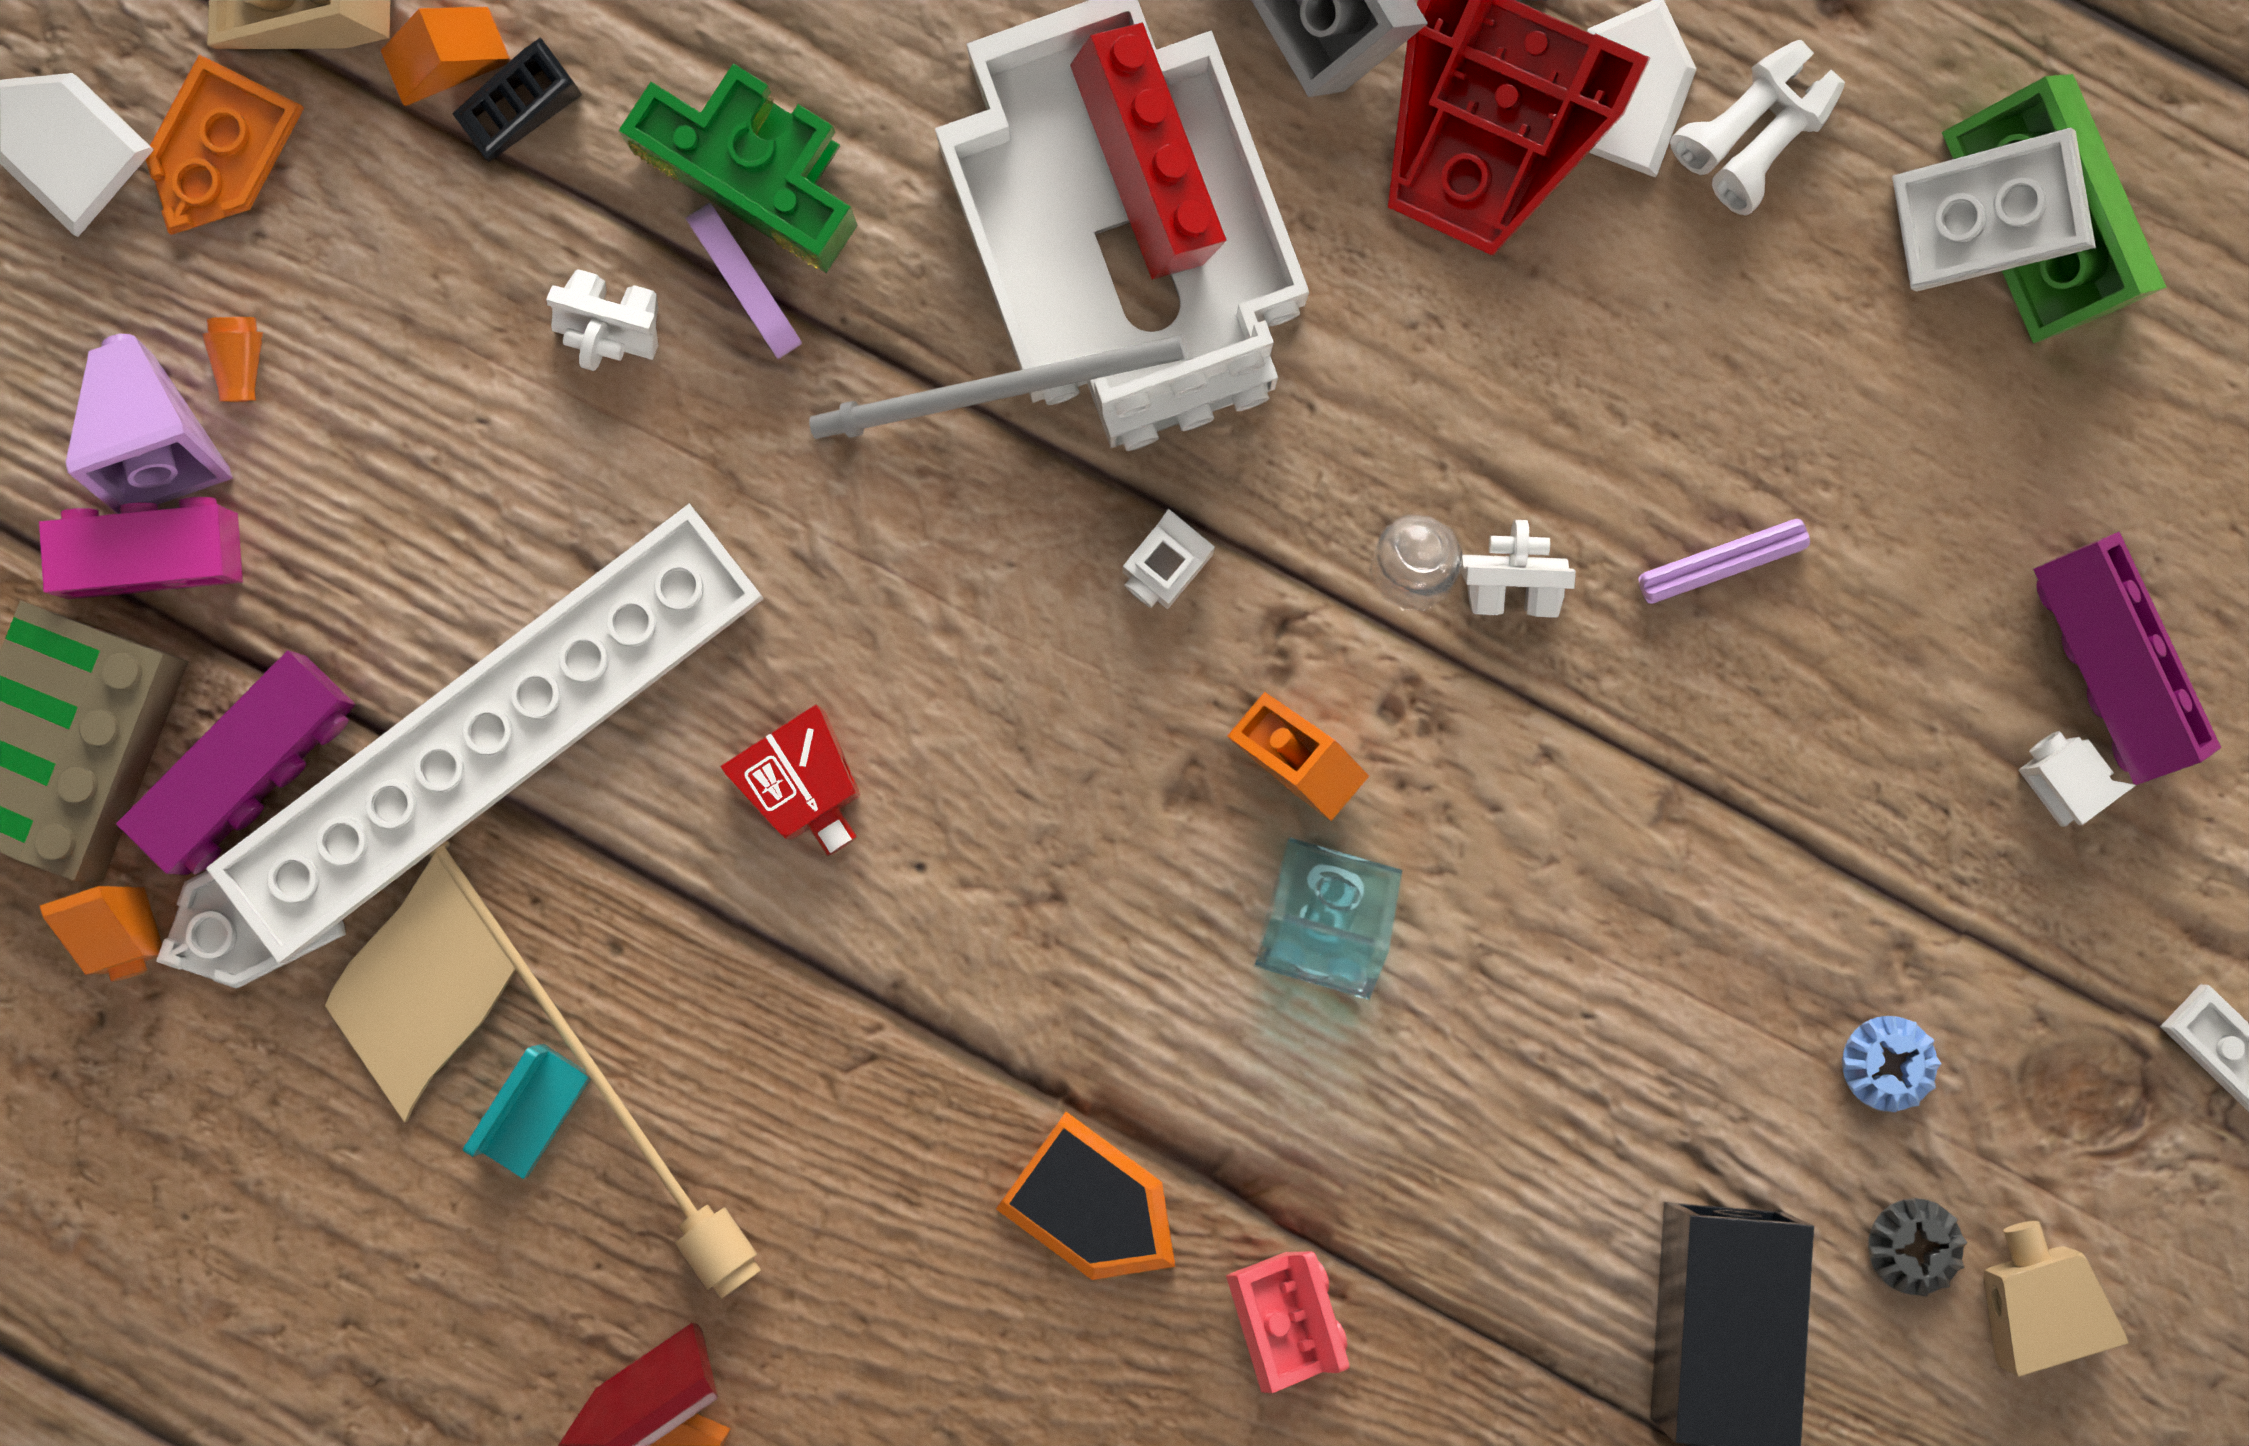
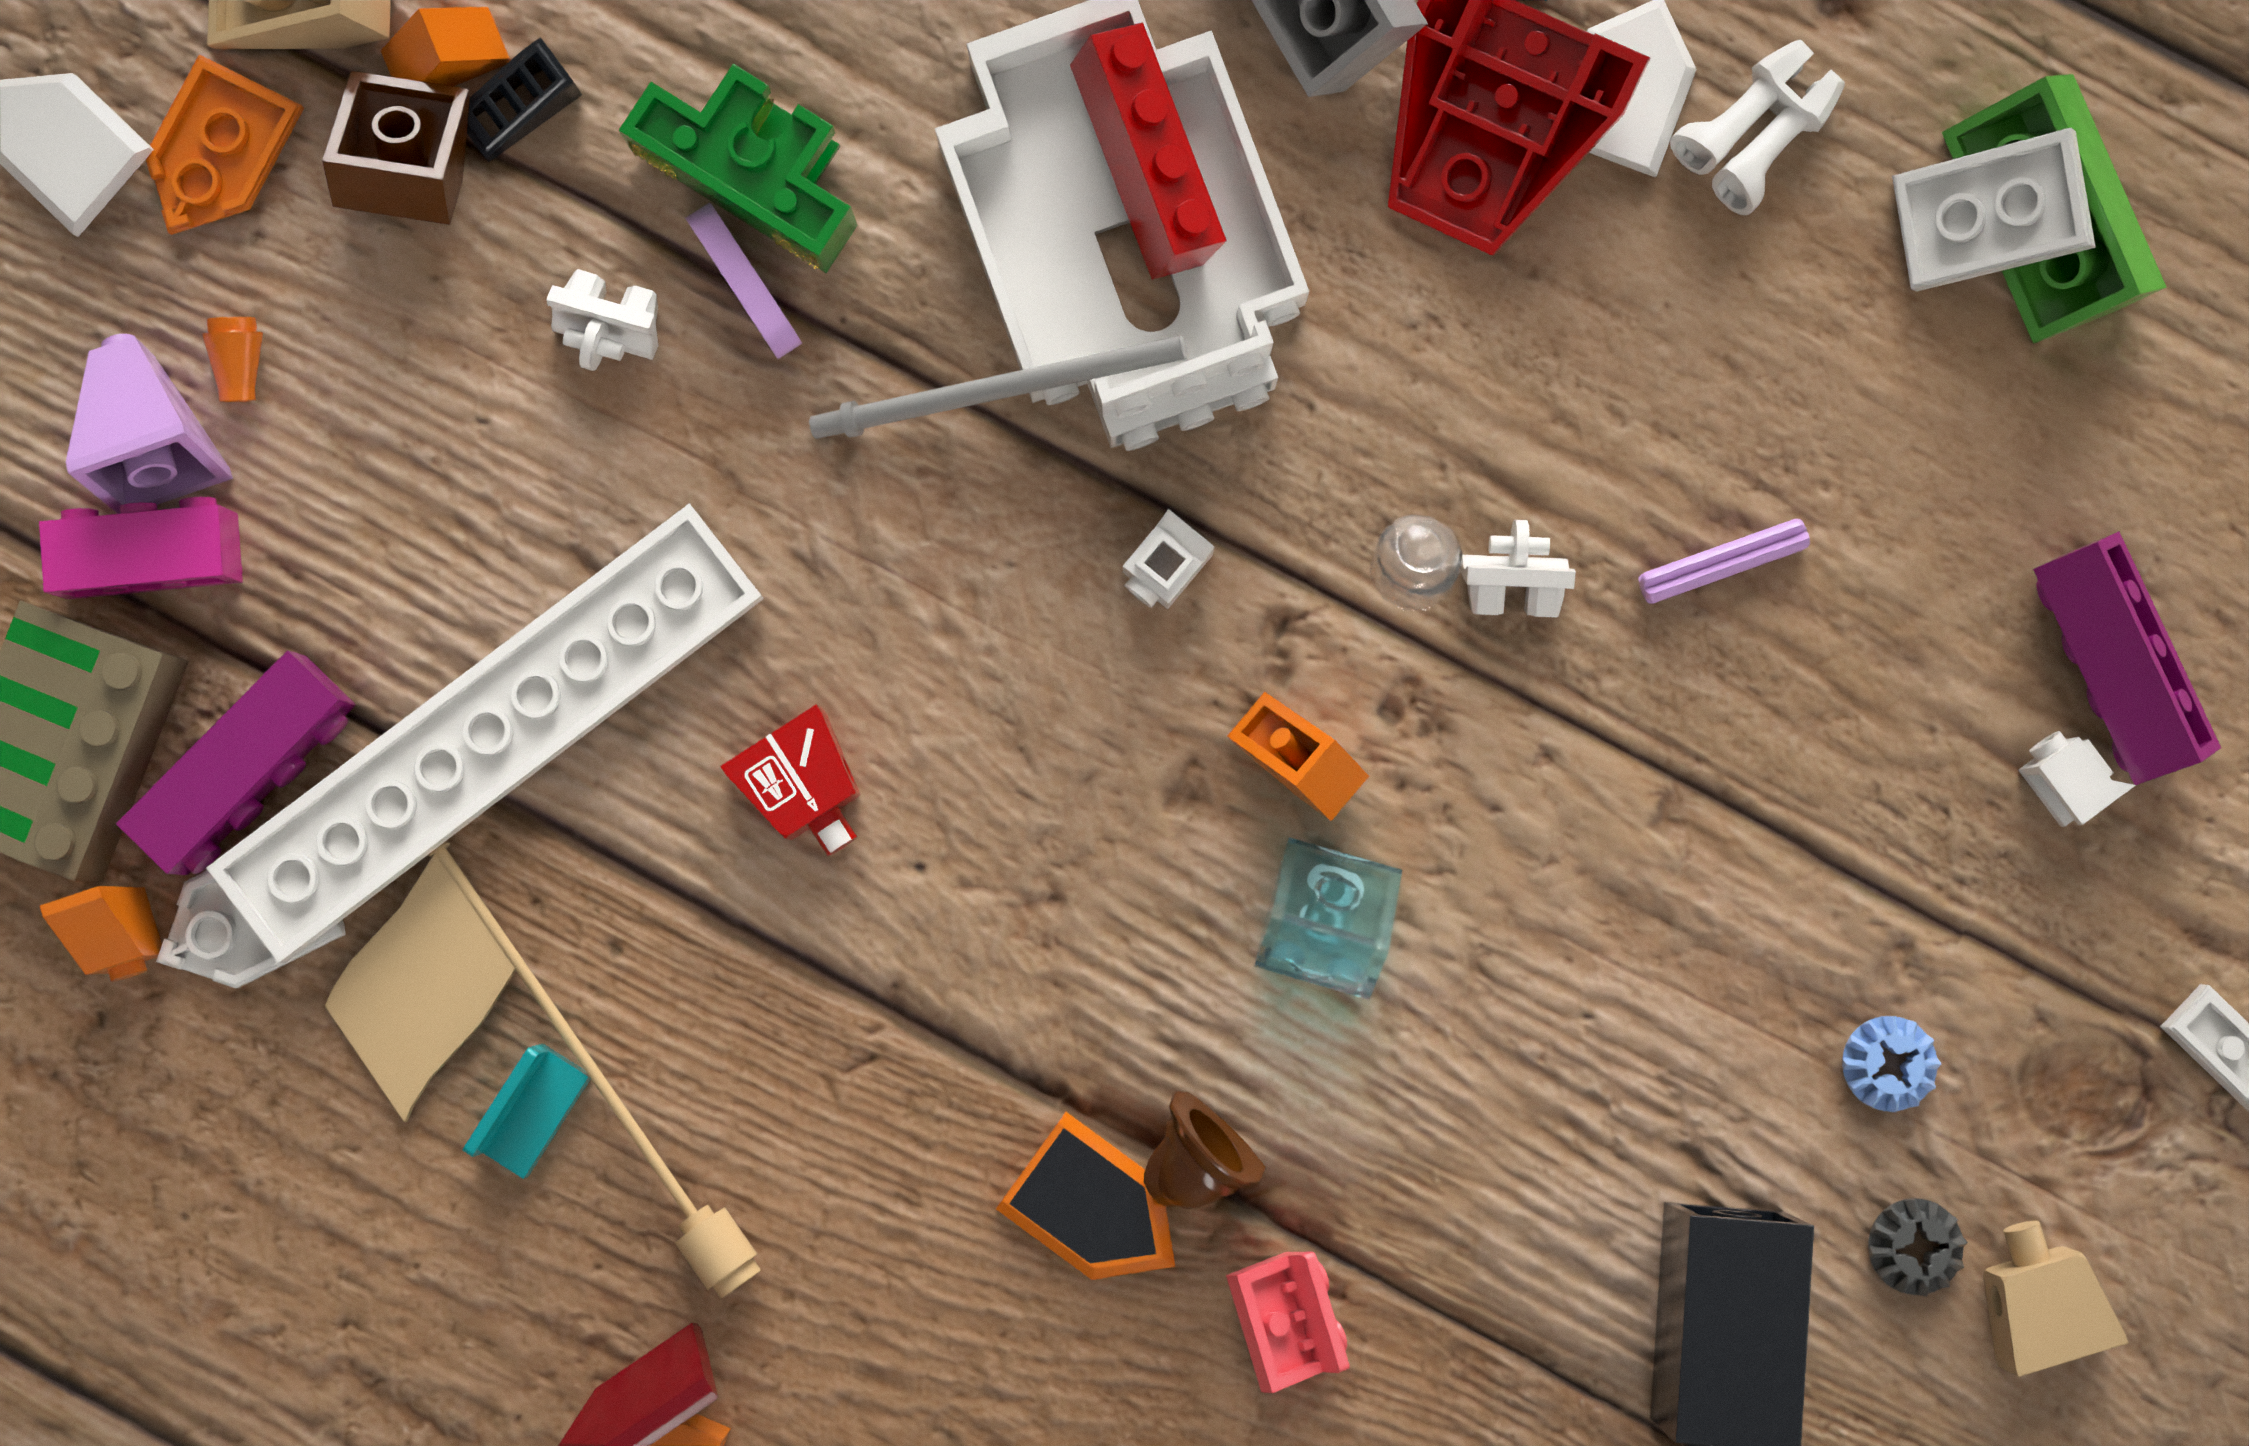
none -> reddish brown slope [322,71,470,225]
none -> reddish brown piece [1144,1091,1266,1209]

